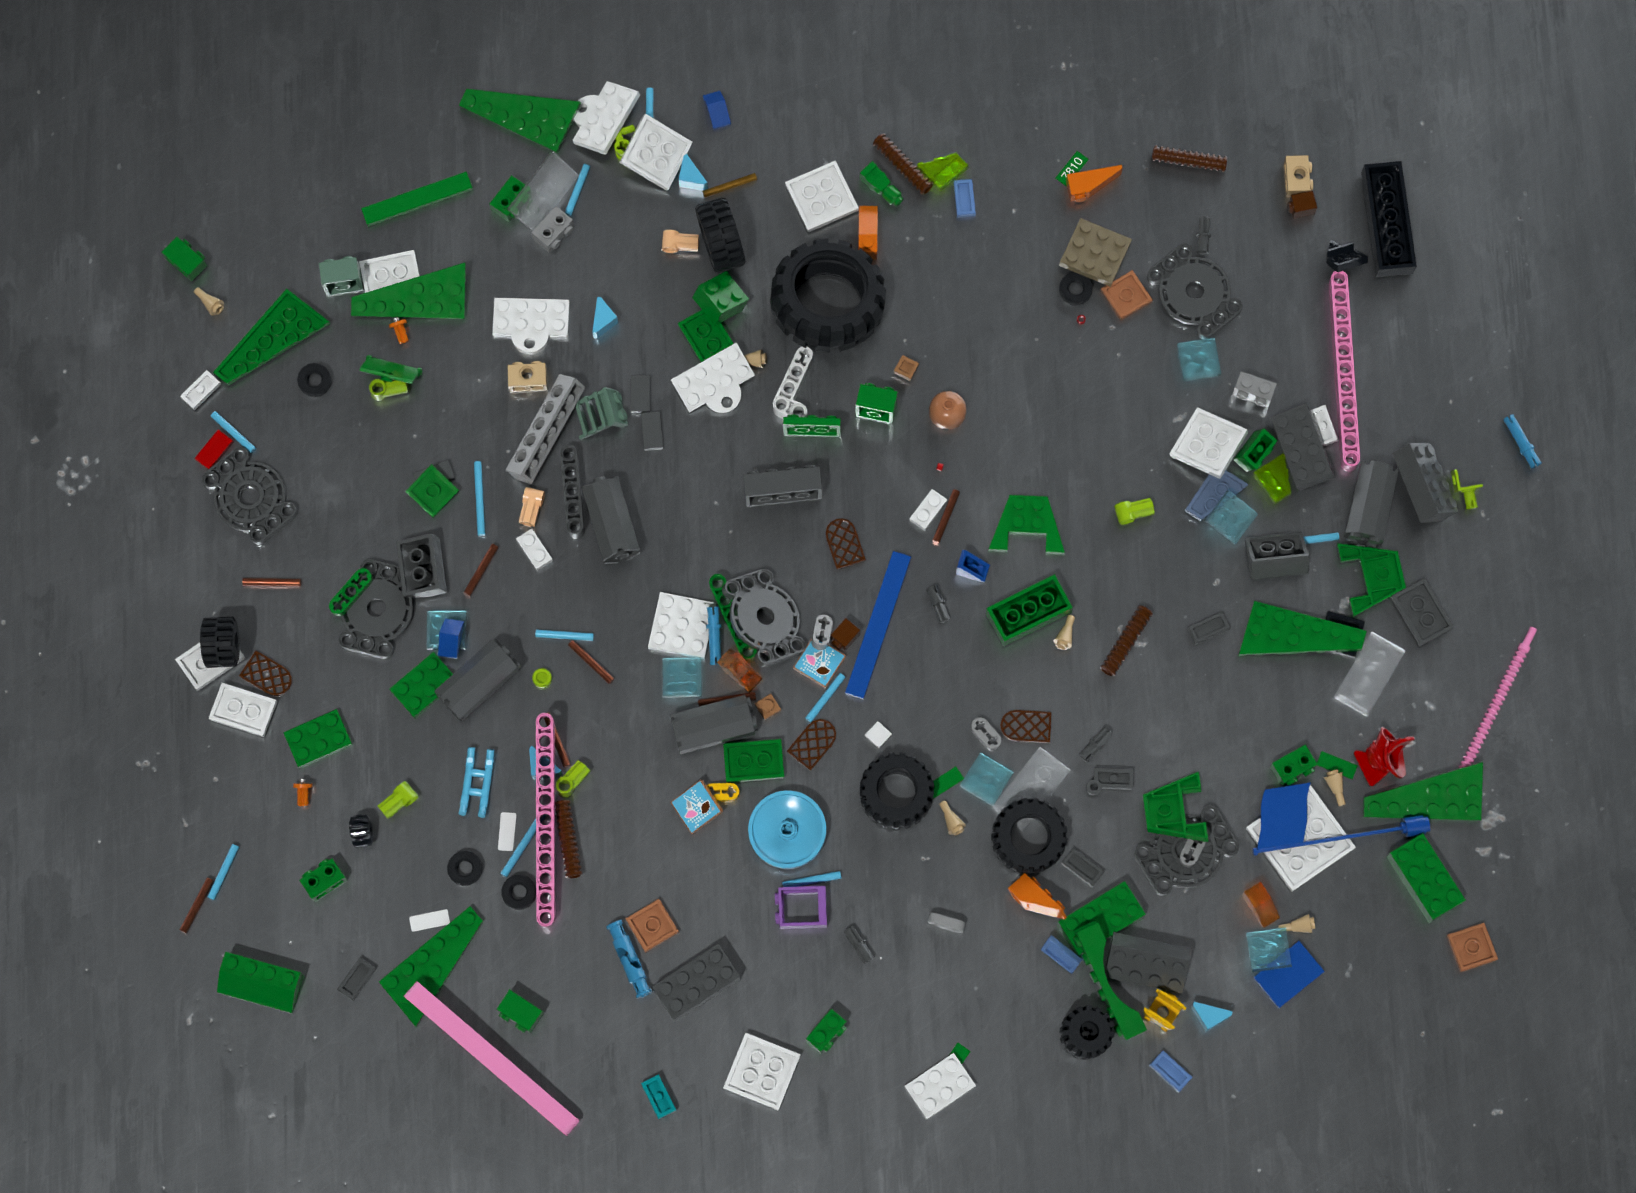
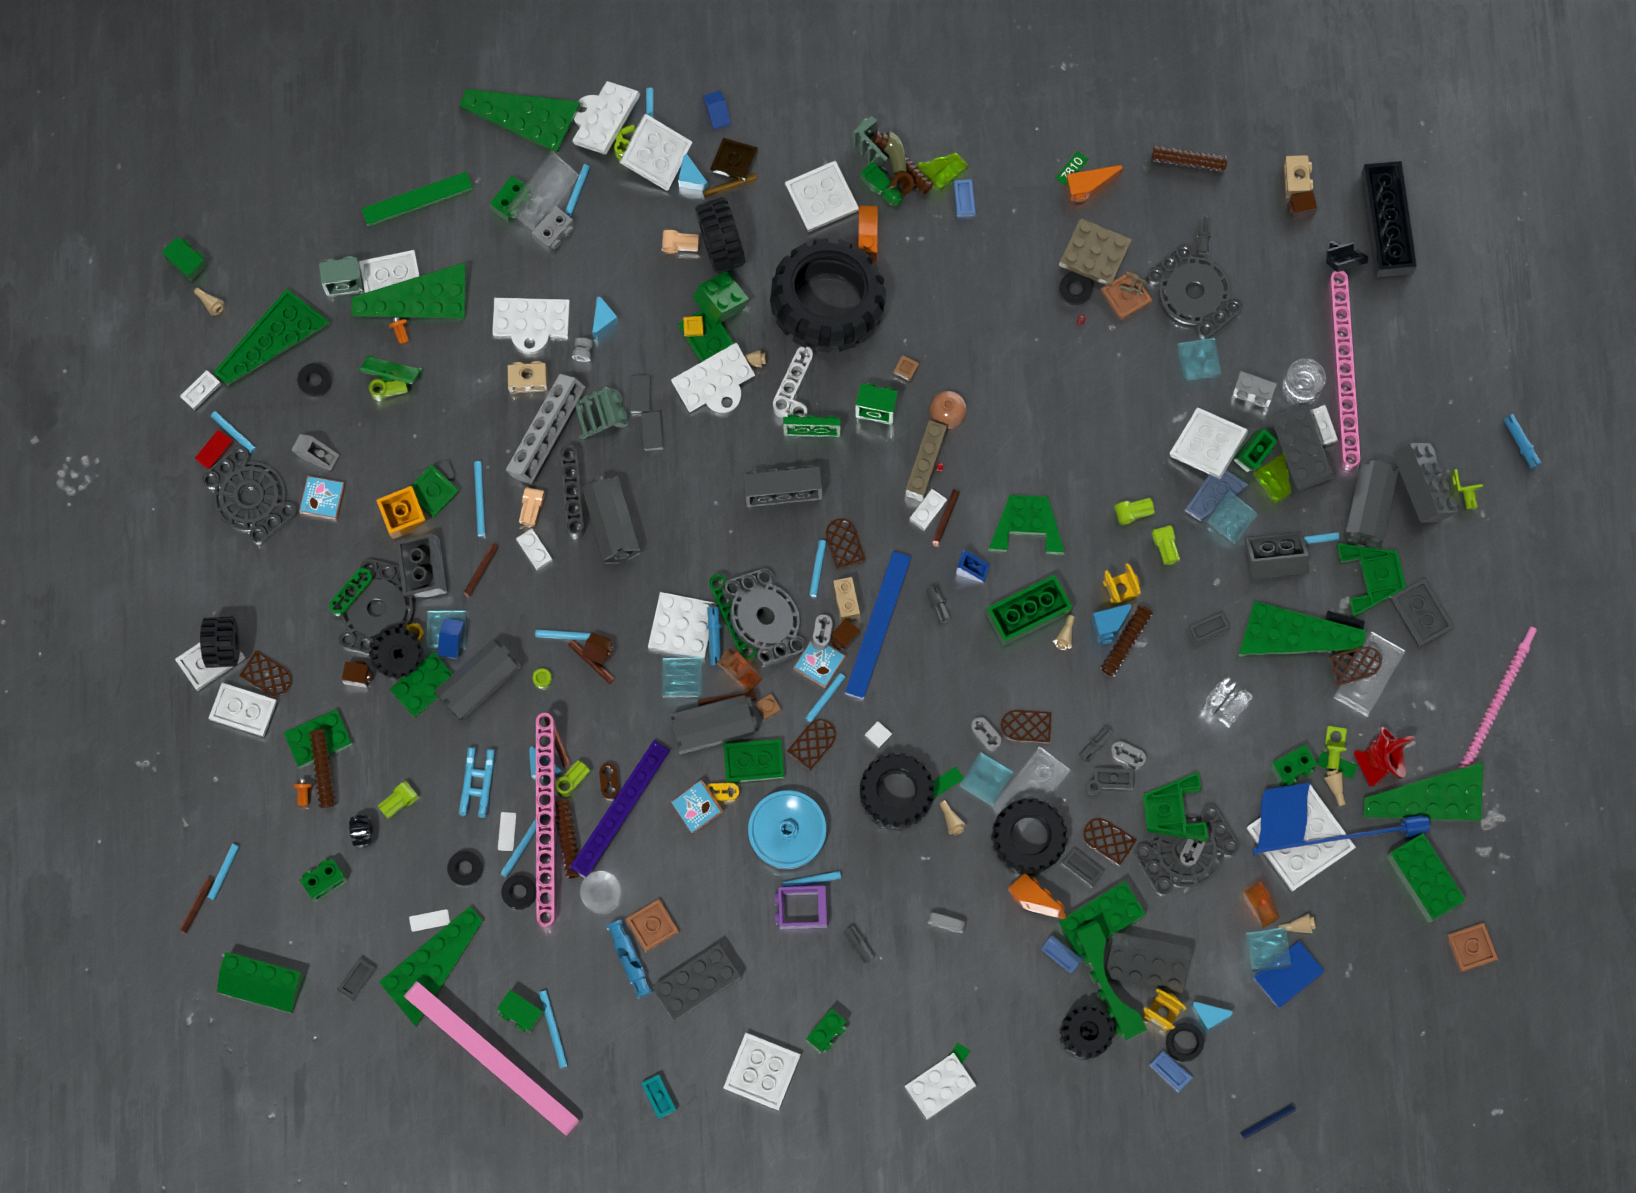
copper bar [242,578,301,586] -> none
none -> light grey slope [291,434,339,471]
none -> tile [299,476,345,520]
none -> reddish brown piece [309,729,336,808]
none -> reddish brown brick [342,660,373,688]
none -> black wheel [369,626,423,679]
none -> light orange slope [376,486,425,539]
none -> yellow tile [405,622,423,640]
none -> medium azure bar [539,990,567,1068]
none -> dark purple tile [570,740,670,879]
none -> light grey wheel [572,338,593,362]
none -> clear wheel [580,871,623,915]
none -> reddish brown brick [582,632,614,665]
none -> reddish brown beam [599,763,619,801]
none -> yellow tile [683,316,703,337]
none -> dark brown tile [710,138,758,181]
none -> medium azure bar [809,540,826,597]
none -> tan brick [833,577,860,623]
none -> sand green plate [853,115,888,174]
none -> piece [872,131,914,196]
none -> dark tan brick [905,420,947,501]
none -> reddish brown window [1083,818,1137,866]
none -> dark azure slope [1090,604,1131,645]
none -> yellow piece [1102,563,1141,606]
none -> light grey beam [1111,741,1146,769]
none -> dark tan piece [1119,271,1147,295]
none -> lime piece [1152,525,1180,565]
none -> black tyre [1165,1023,1204,1062]
none -> clear wheel [1203,676,1254,728]
none -> dark blue bar [1240,1104,1295,1140]
none -> clear wheel [1281,358,1326,407]
none -> lime bracket [1324,726,1347,770]
none -> reddish brown window [1329,646,1382,686]

